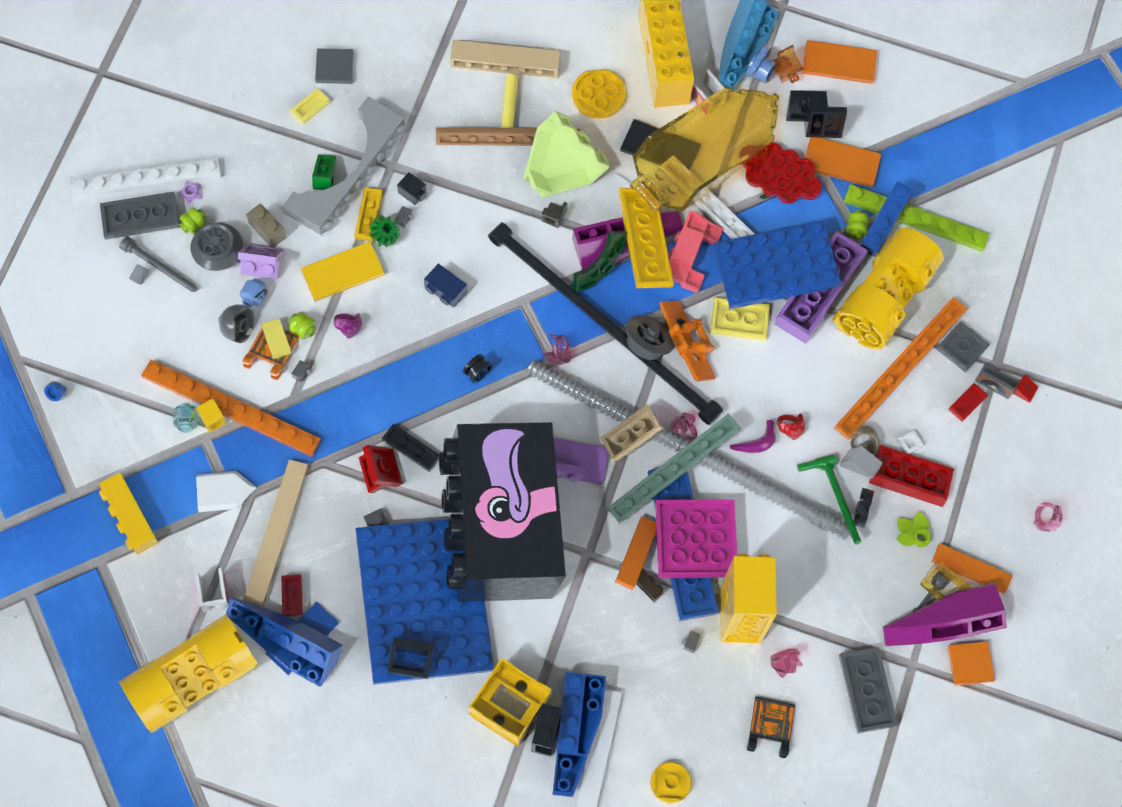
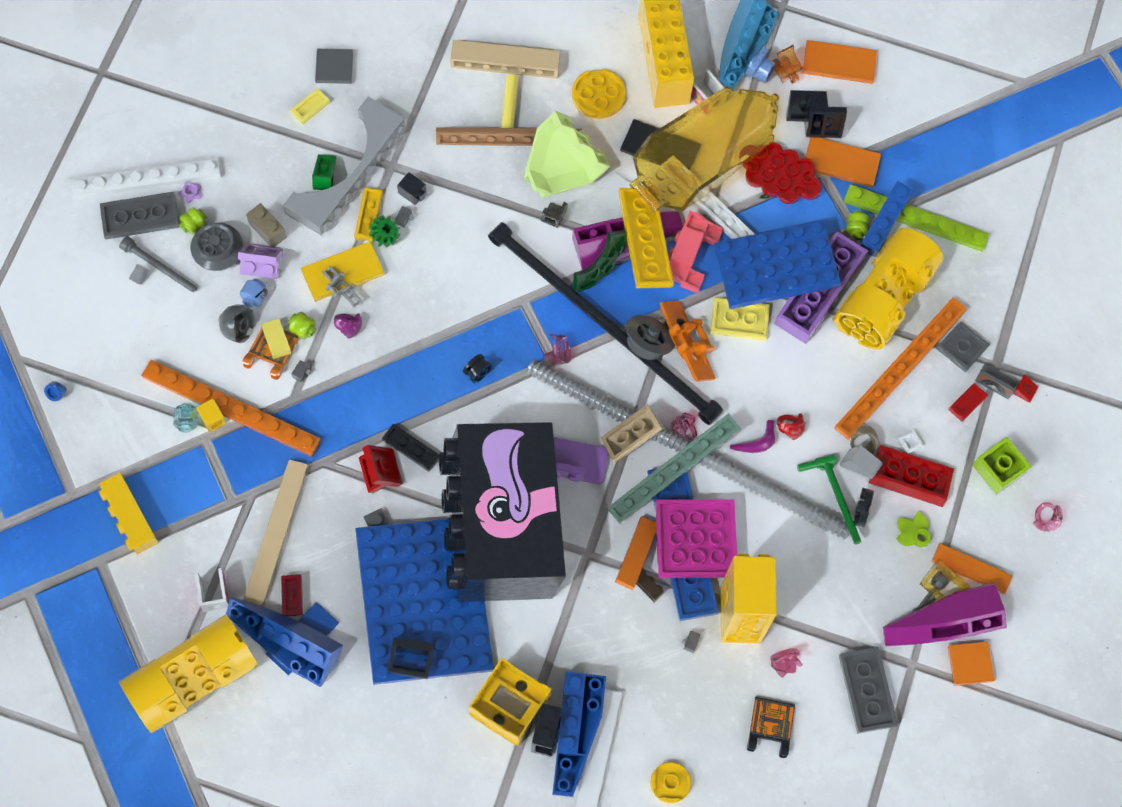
white tile [196,471,257,512] -> none
dark blue brick [424,263,468,308] -> none
none -> light grey piece [323,266,362,307]
none -> lime brick [972,437,1032,495]

